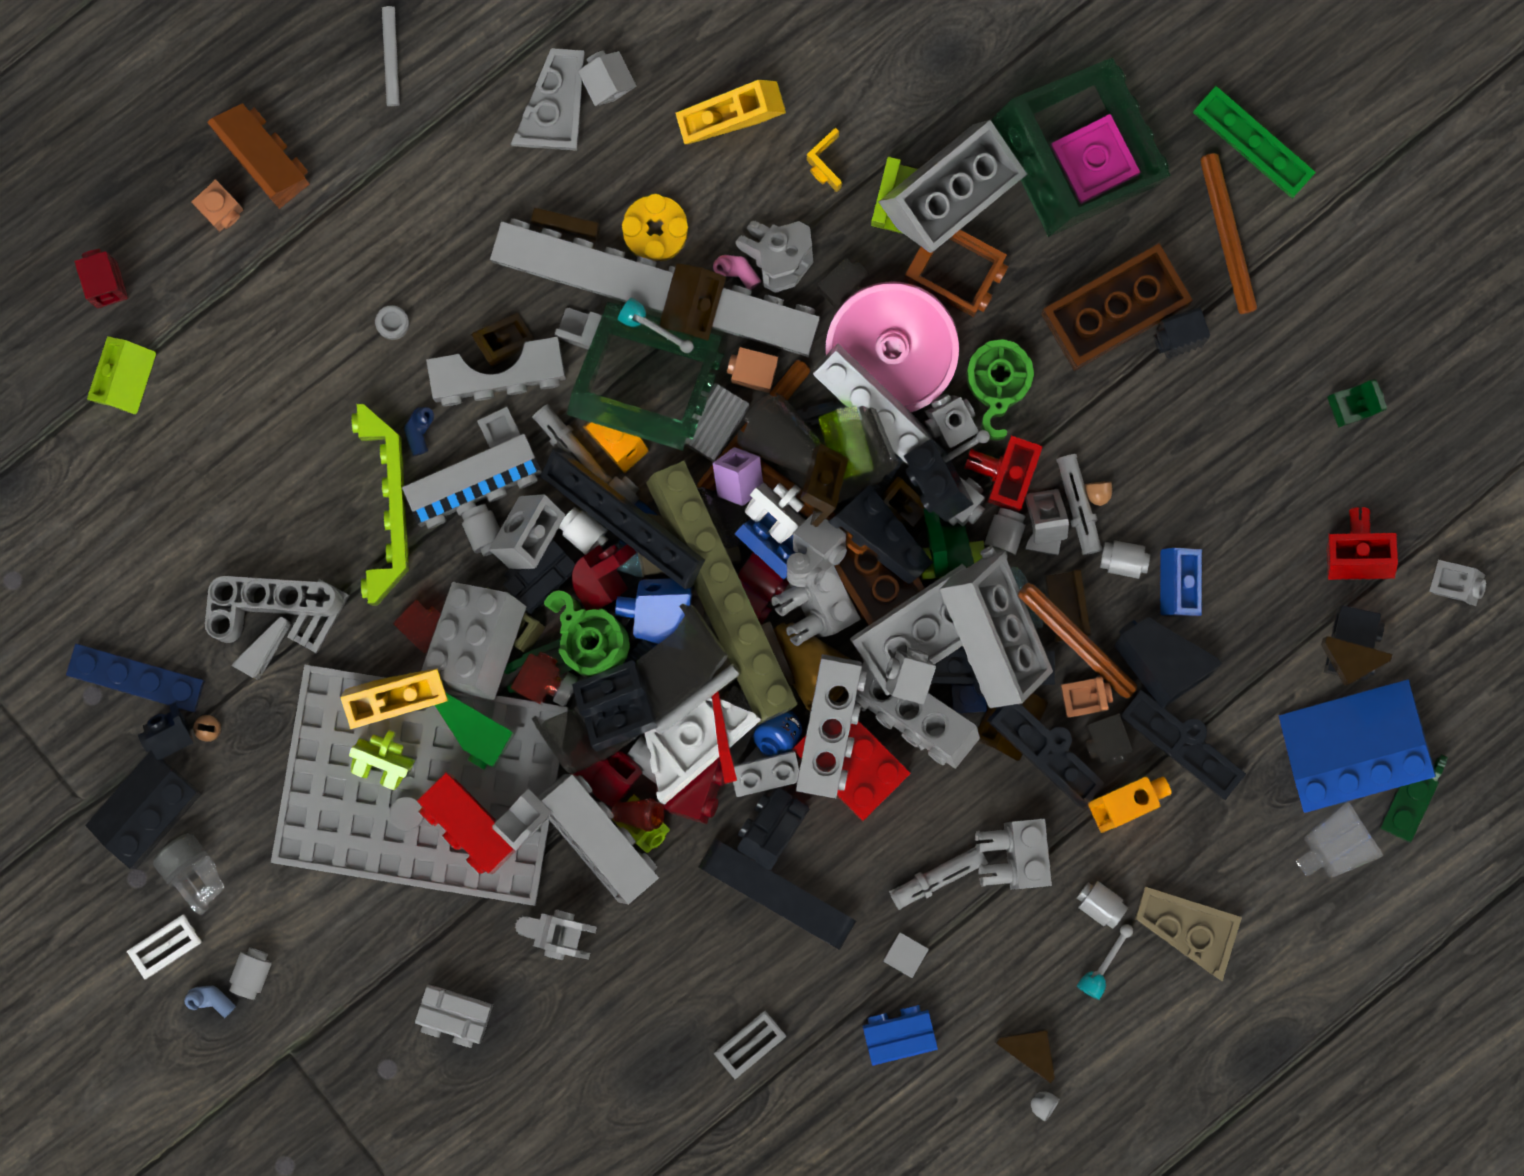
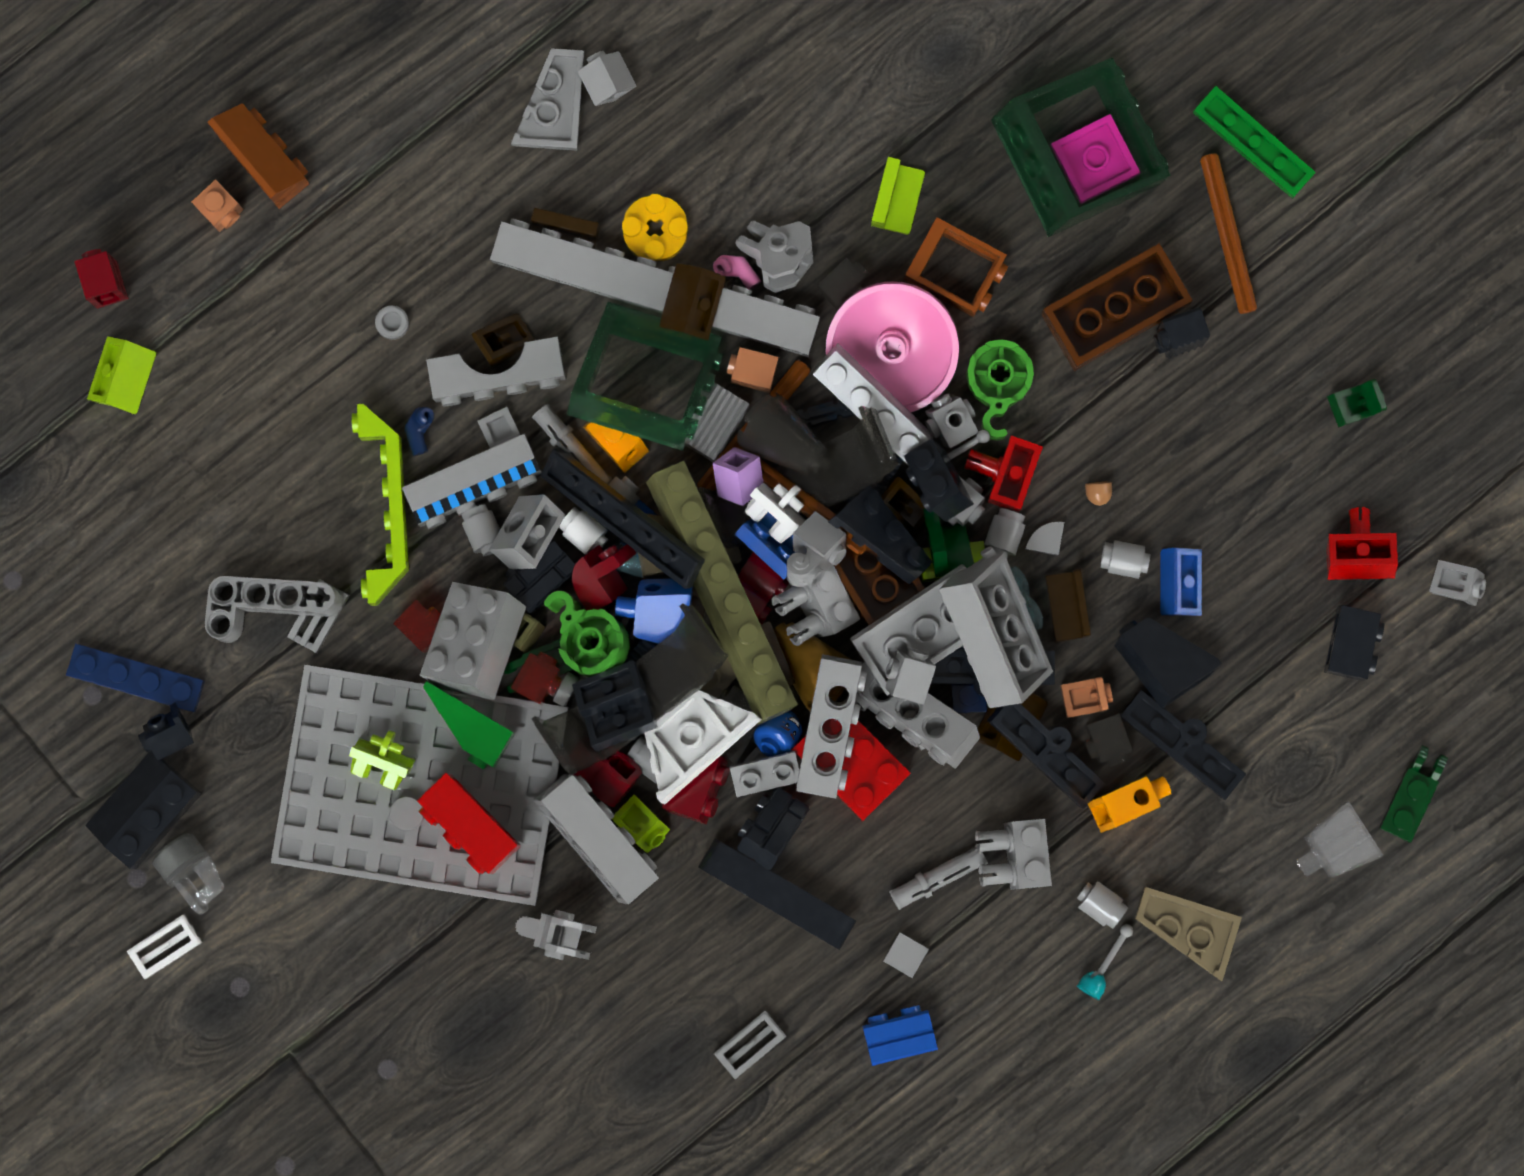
sand blue arm [184,985,237,1018] -> none
medium nougat hinge [193,715,221,742] -> none
light grey brick [229,947,272,1000] -> none
light grey slope [231,617,292,680] -> none
yellow slope [340,668,448,729] -> none
light grey bar [382,6,400,106] -> none
light grey brick [415,984,493,1048] -> none
light grey panel [492,789,553,851] -> none
light grey panel [554,308,604,351] -> none
clear red cone [612,798,664,832] -> none
hinge [617,297,693,353] -> none
light grey bar [655,664,740,735] -> none
yellow slope [676,80,786,144] -> none
red sticker [712,691,737,784] -> none
dark brown panel [800,443,849,527] -> none
yellow bracket [807,128,842,192] -> none
clear neon green slope [819,406,873,480] -> none
light grey slope [878,120,1027,253] -> none
dark brown slope [995,1030,1055,1083] -> none
dark orange axle [1018,583,1137,698] -> none
light grey slope [1026,489,1069,544] -> none
light grey hinge [1031,1091,1060,1121] -> none
light grey pin [1056,454,1103,556] -> none
blue slope [1278,679,1436,813] -> none
dark brown slope [1321,636,1393,686] -> none

